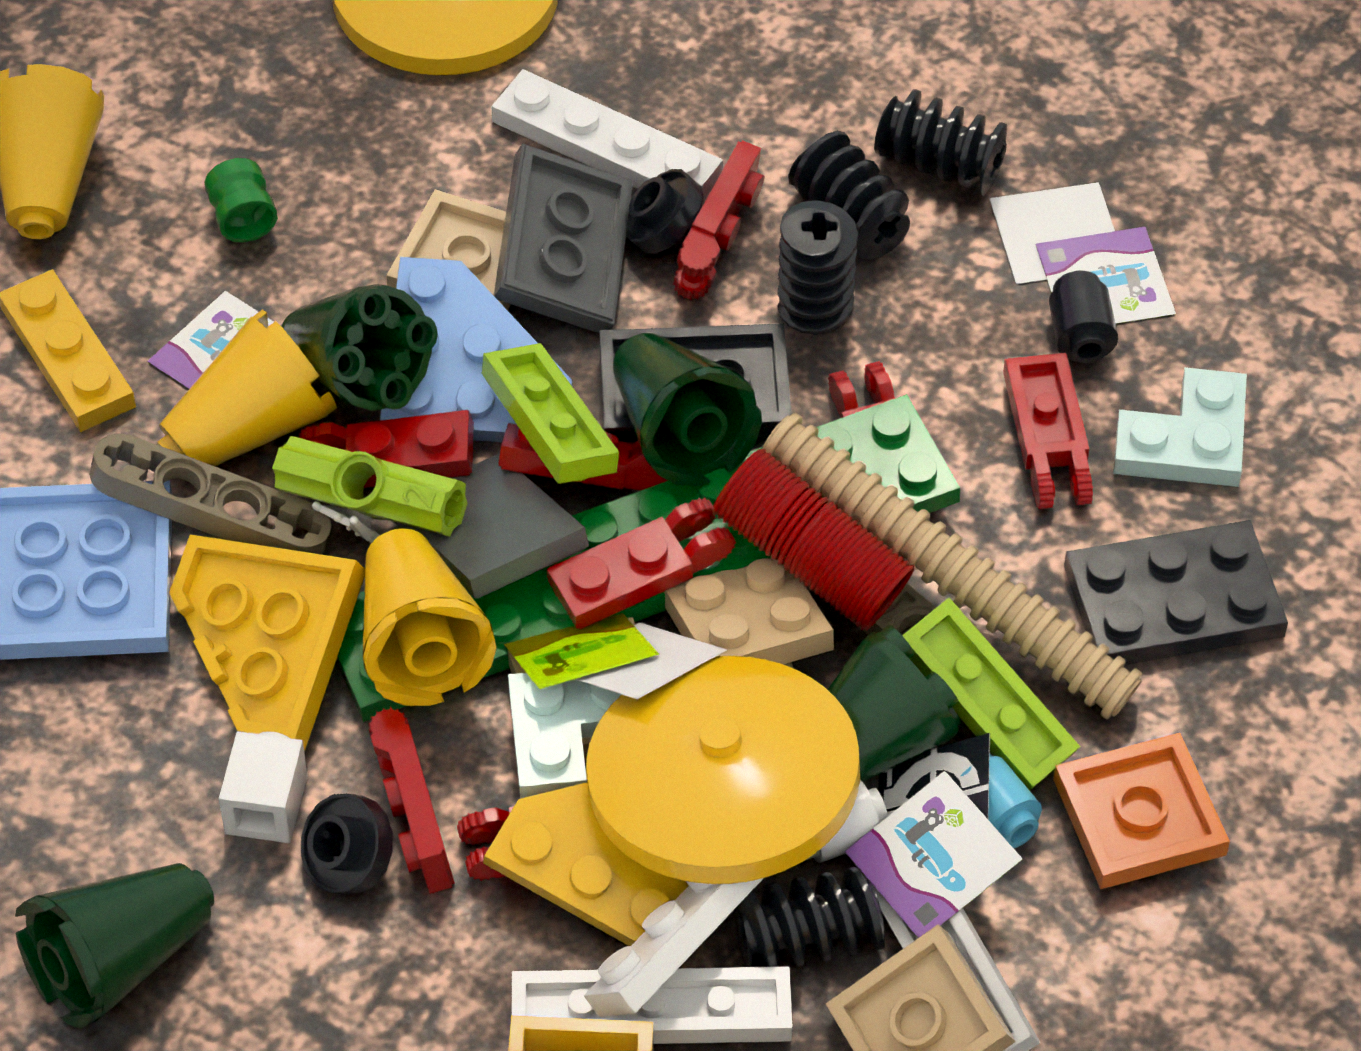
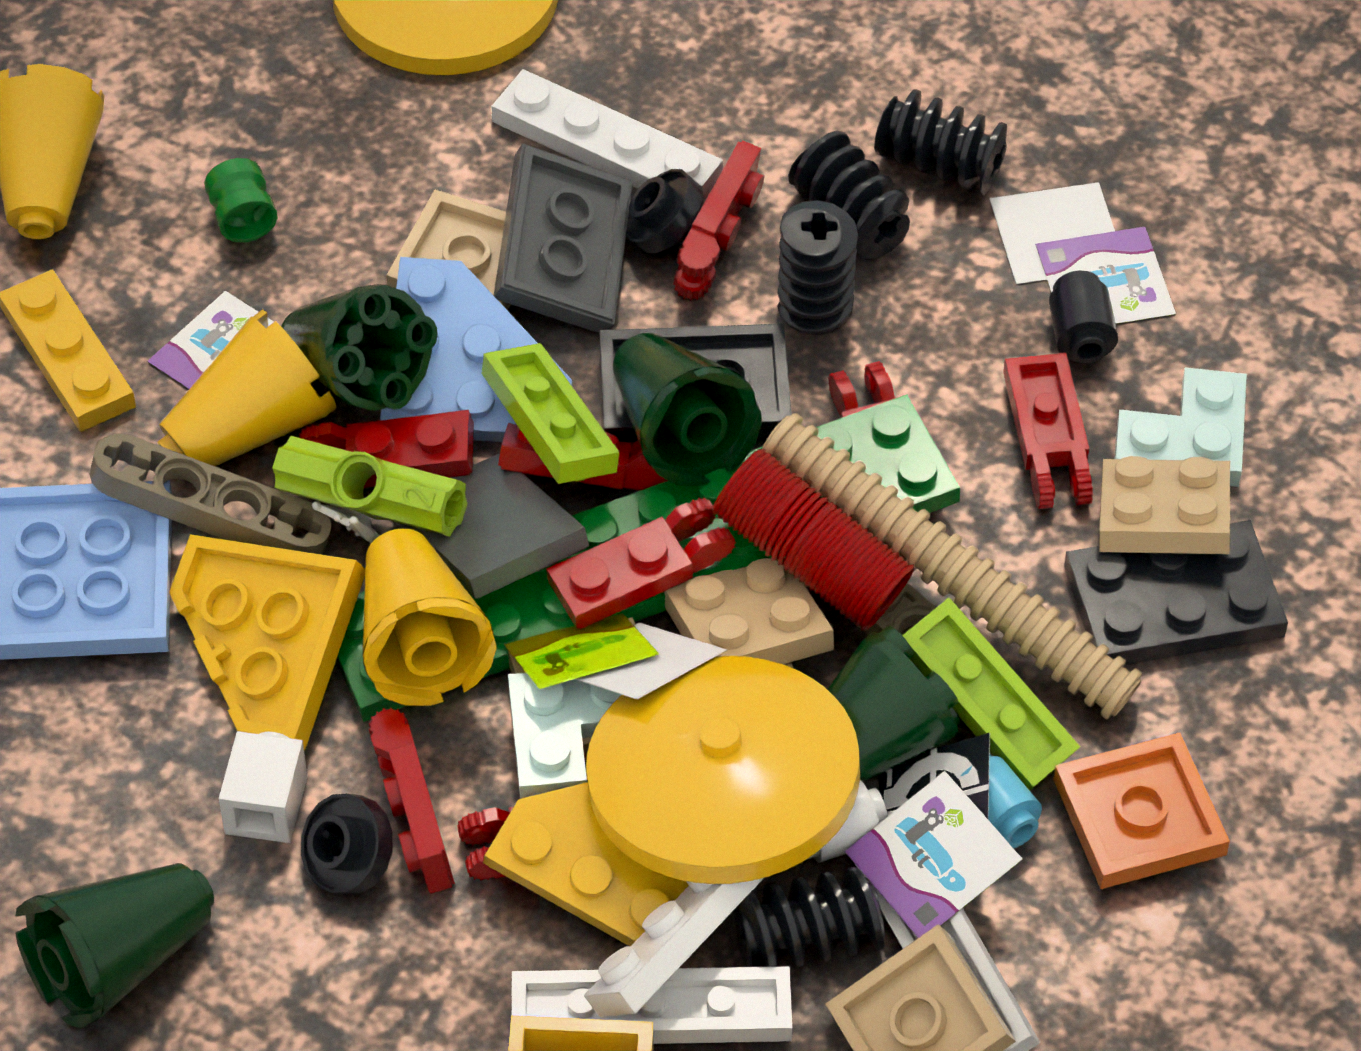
none -> tan plate [1100,456,1230,554]

